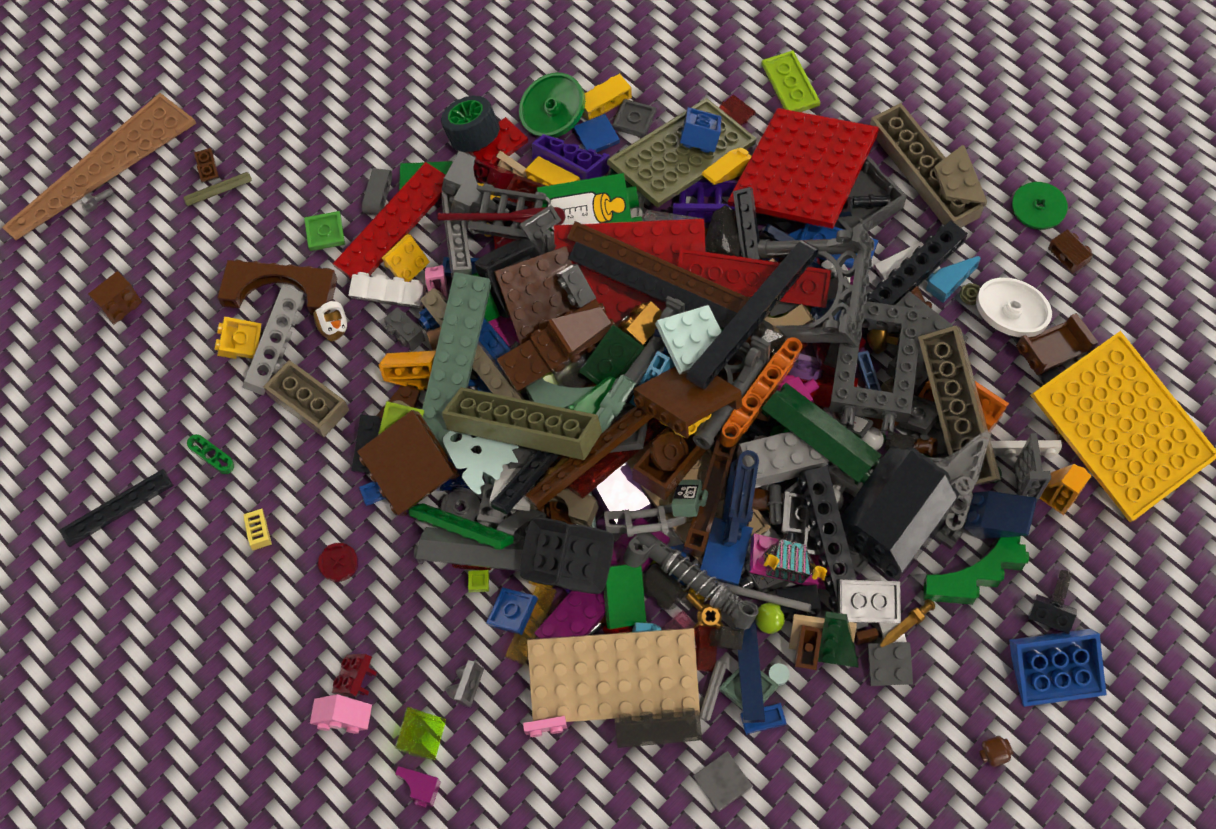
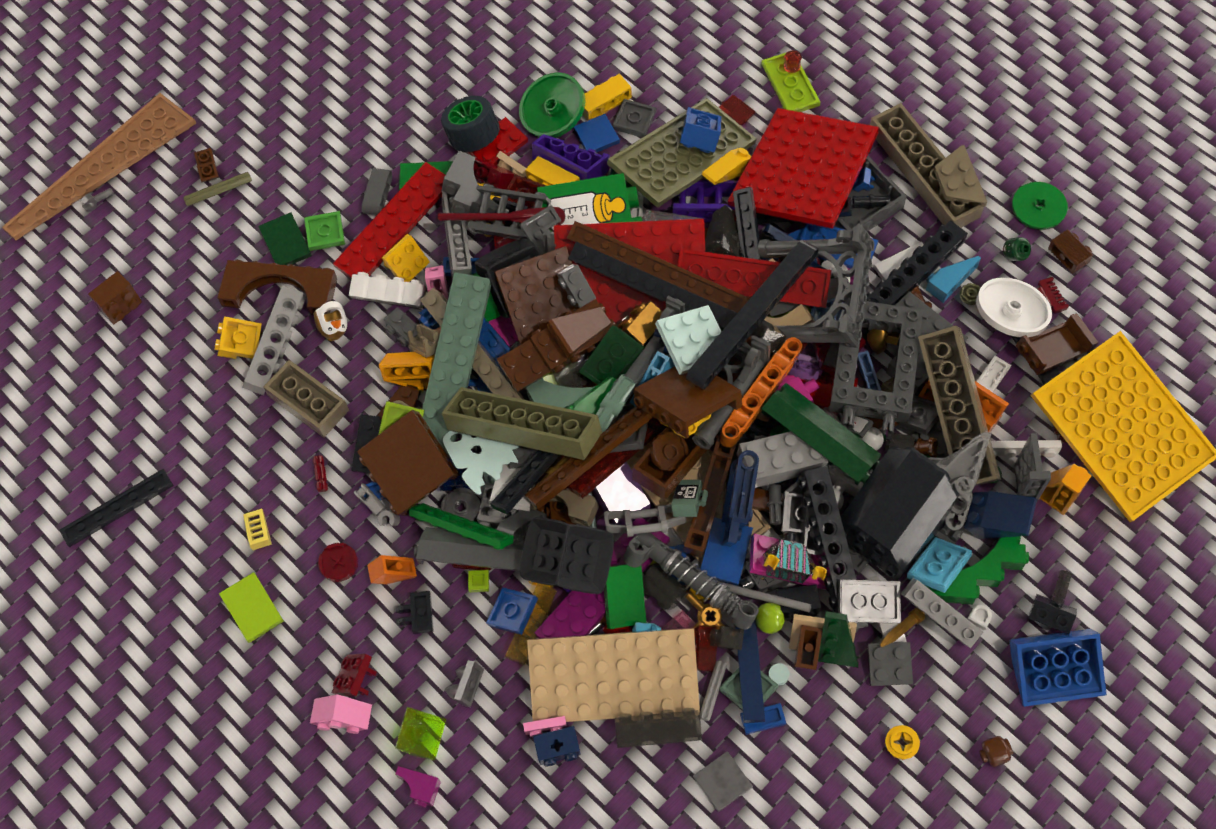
green beam [187,434,234,474] -> none
reddish brown tile [854,628,879,645] -> none
none -> lime tile [219,572,284,643]
none -> dark green tile [258,212,312,265]
none -> dark red axle [313,455,328,492]
none -> light grey piece [354,483,400,526]
none -> orange slope [367,555,417,584]
none -> black hinge [395,591,434,634]
none -> dark tan hinge [408,324,439,358]
none -> dark blue brick [533,726,581,767]
none -> clear red wheel [783,50,802,73]
none -> blue tile [853,167,875,192]
none -> yellow gear [885,725,920,760]
none -> light grey brick [901,578,983,648]
none -> medium azure tile [907,537,972,593]
none -> white tile [967,605,992,630]
none -> white plate [976,356,1011,392]
none -> dark green head [1003,237,1031,262]
none -> dark red piece [1037,277,1069,314]

